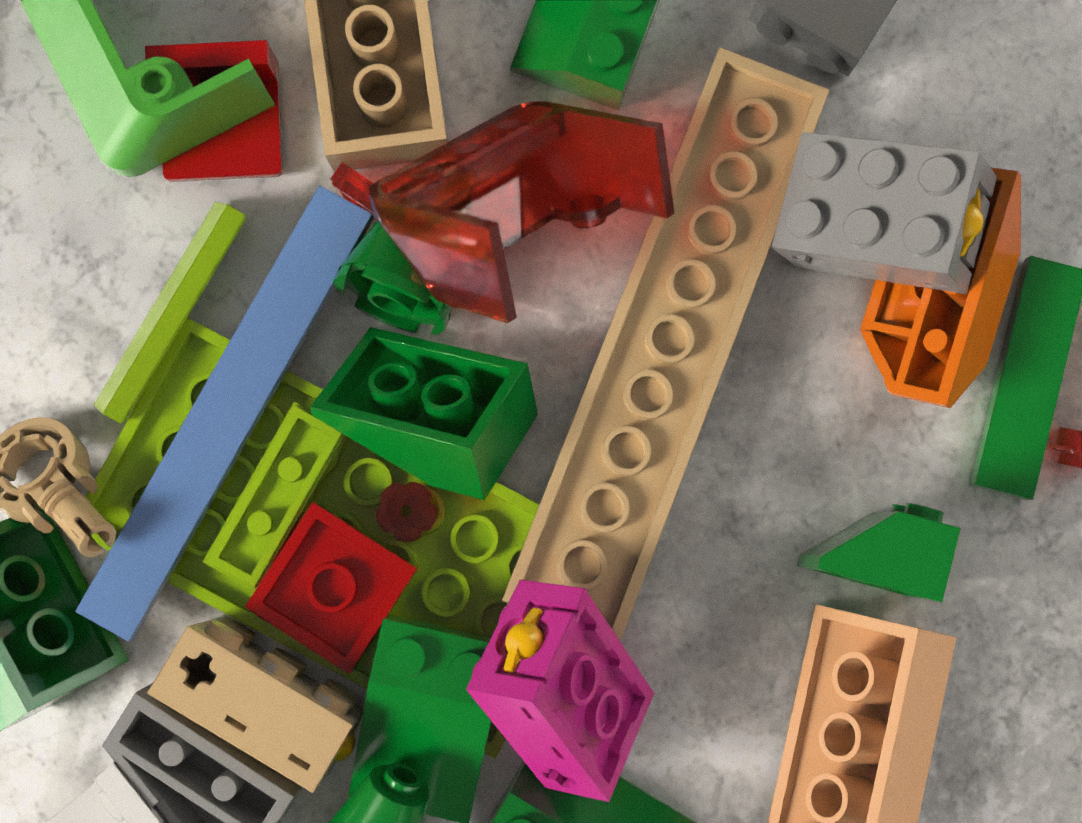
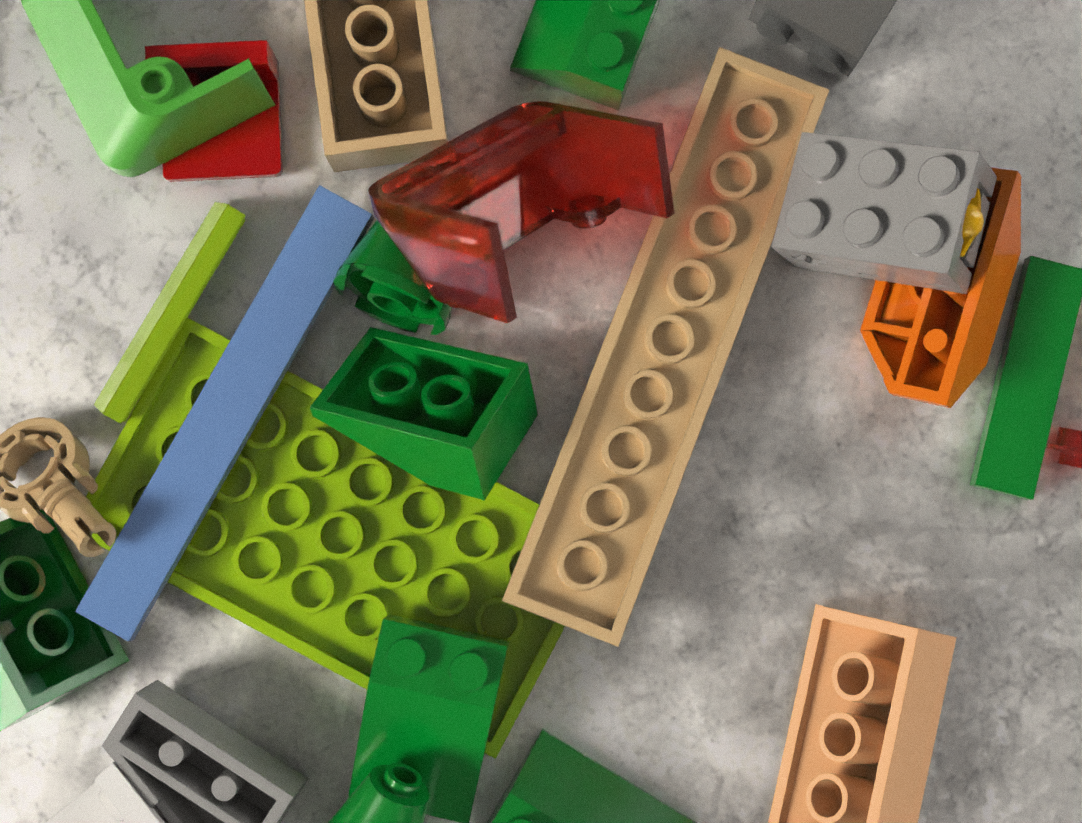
tan piece [147,616,364,793] -> none
lime tile [203,402,347,592] -> none
red plate [245,502,418,674] -> none
clear red tile [330,162,393,221] -> none
clear red plate [376,482,437,542] -> none
dark pink piece [466,580,654,802] -> none
green slope [797,503,961,603] -> none

